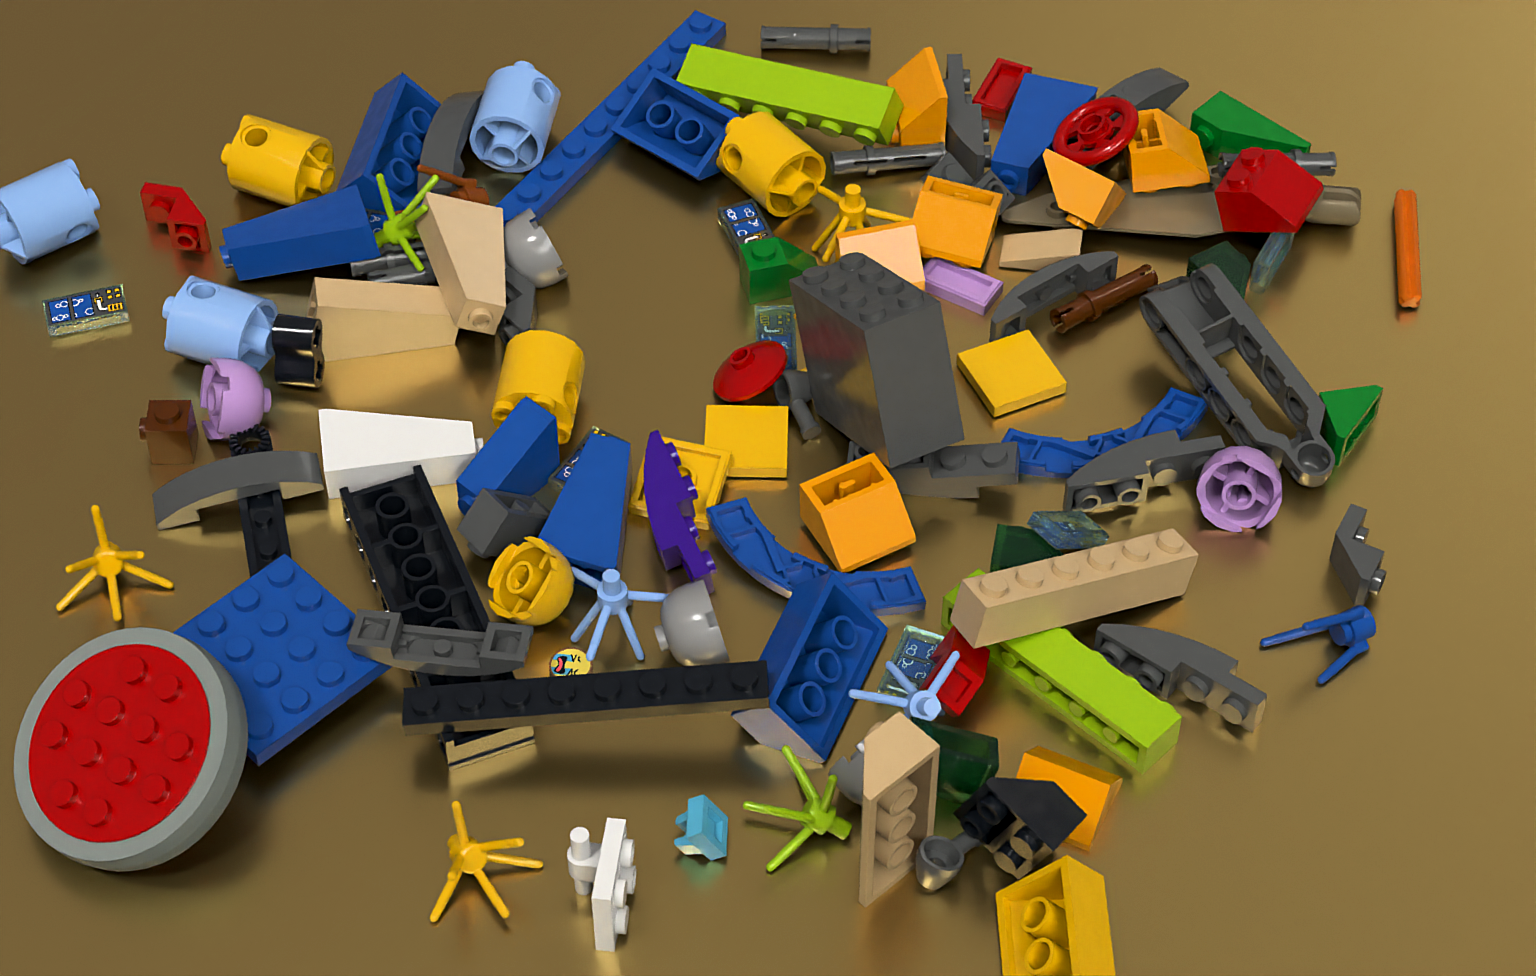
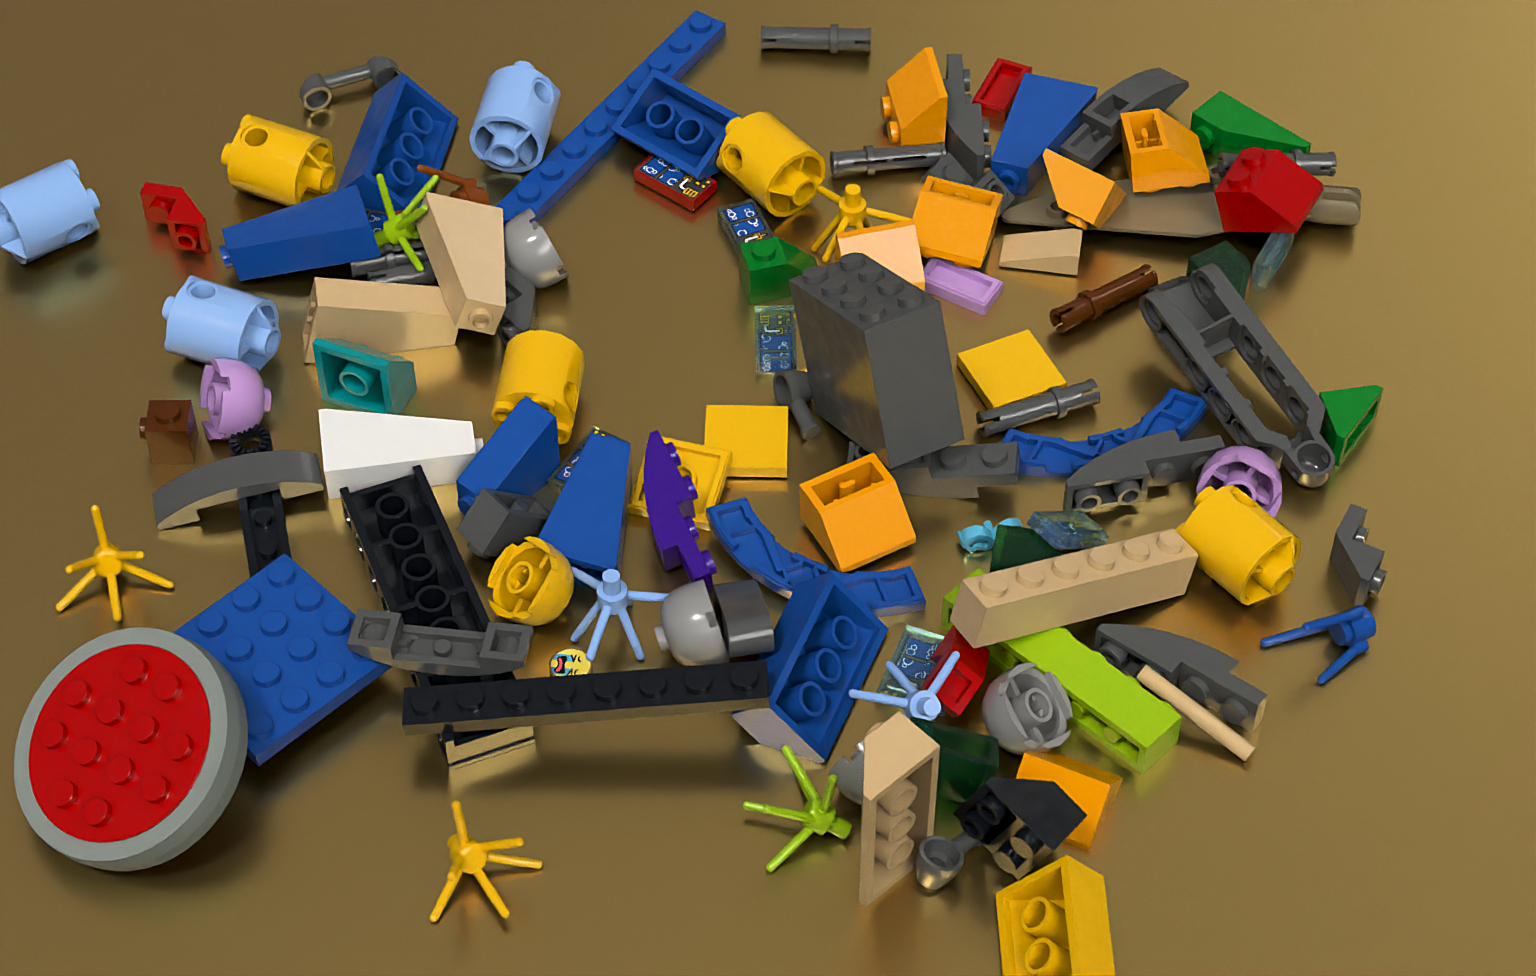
tile [42,284,130,337] -> none
black axle [272,314,325,389] -> none
dark grey slope [417,90,484,195] -> none
white plate [567,818,636,952] -> none
medium azure tile [674,794,728,861] -> none
lime brick [676,43,904,146] -> none
red dish [713,340,788,402] -> none
dark grey slope [989,251,1119,343] -> none
red plate [1052,97,1139,167] -> none
orange axle [1394,189,1422,309] -> none
none -> dark grey bar [300,56,402,110]
none -> teal slope [312,338,417,415]
none -> tile [633,154,717,212]
none -> dark grey beam [712,579,775,658]
none -> medium azure piece [957,518,1025,552]
none -> dark grey pin [976,378,1100,437]
none -> light grey cylinder [982,662,1072,756]
none -> tan bar [1135,664,1255,761]
none -> yellow cylinder [1176,484,1302,606]

